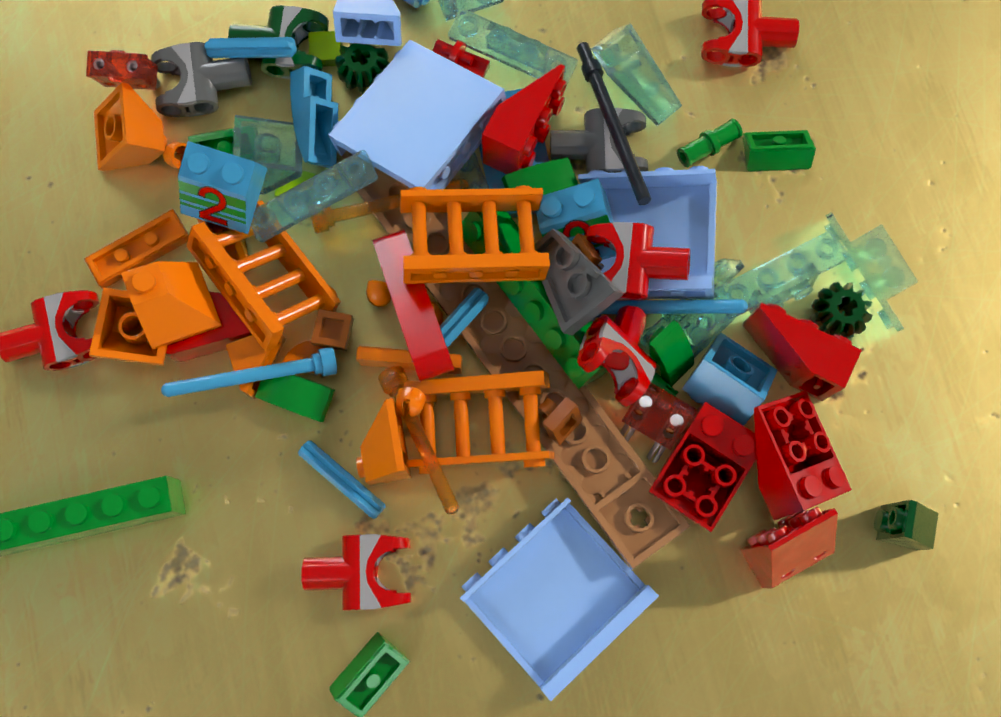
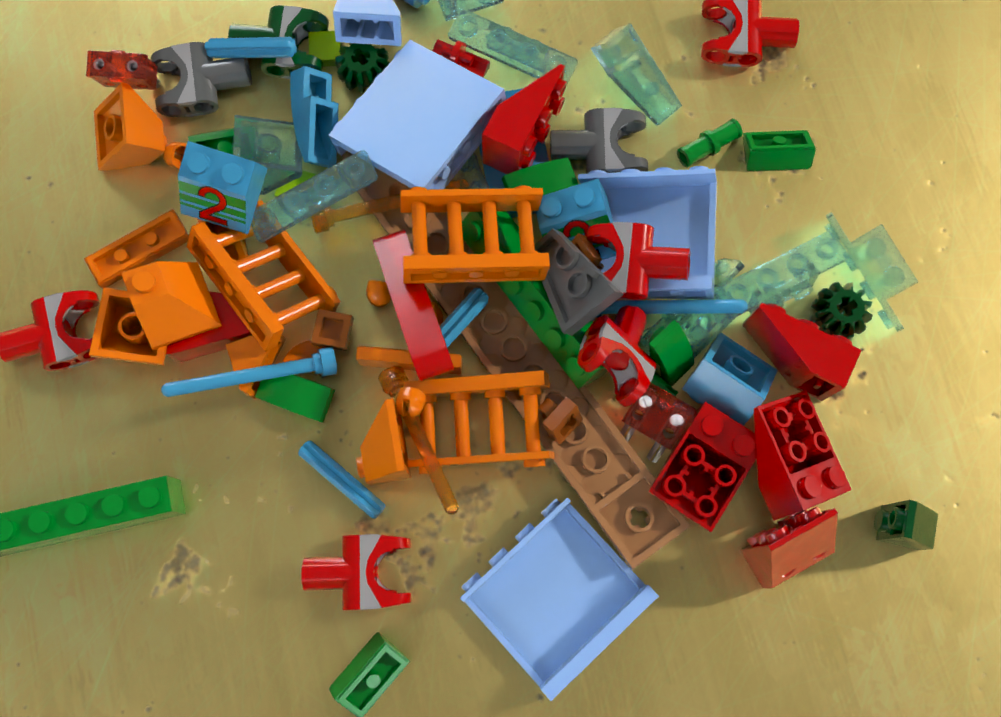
black bar [576,42,651,205] -> none

